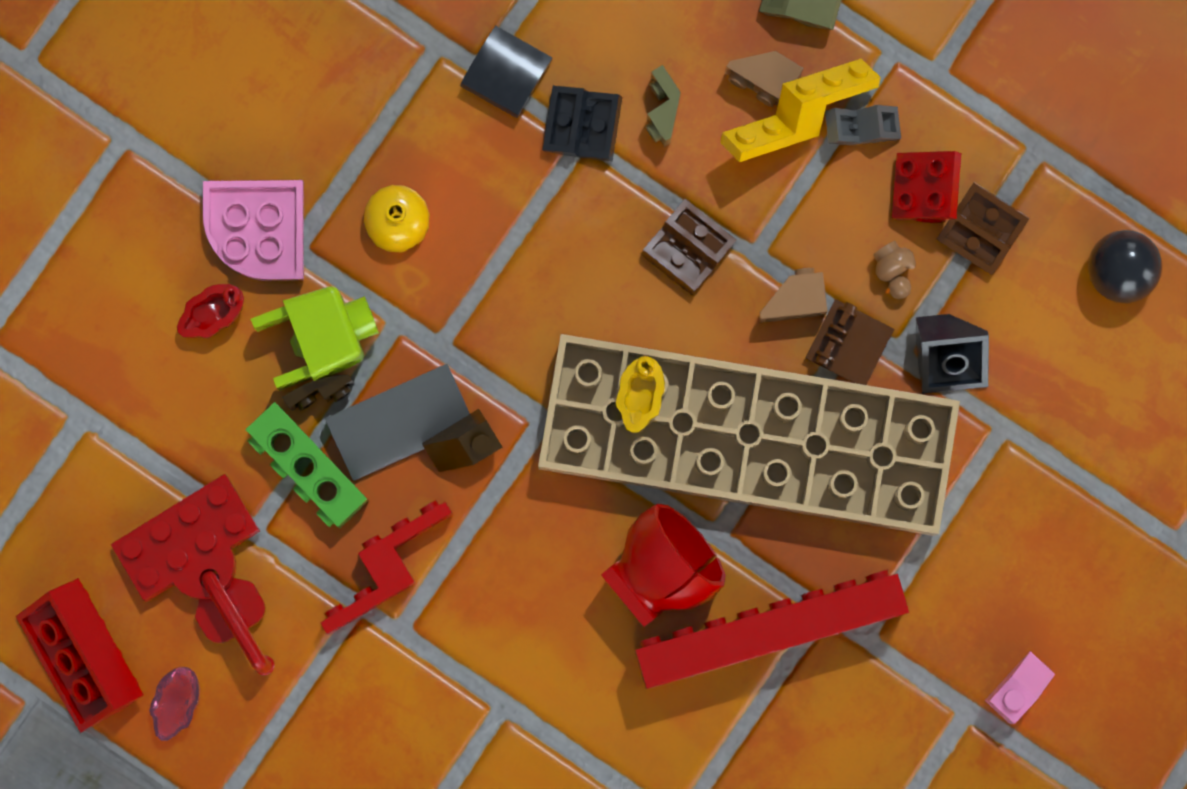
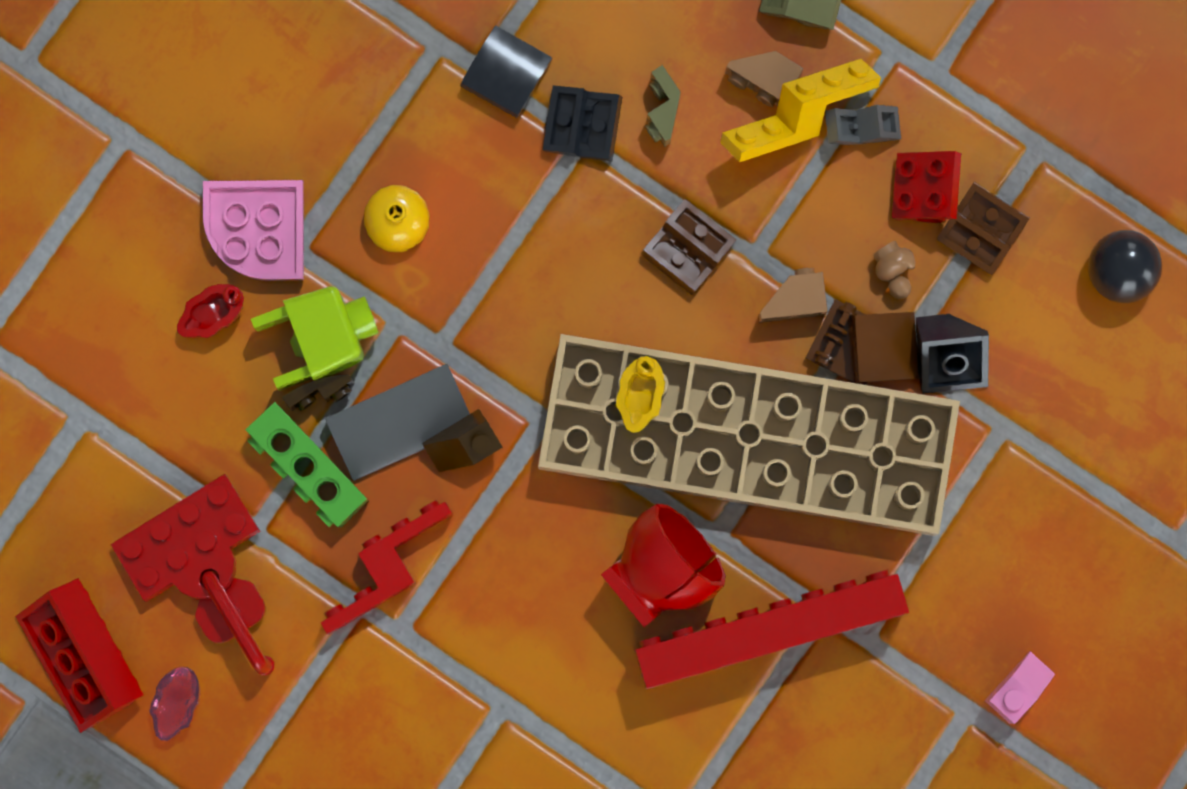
none -> reddish brown slope [852,312,919,383]

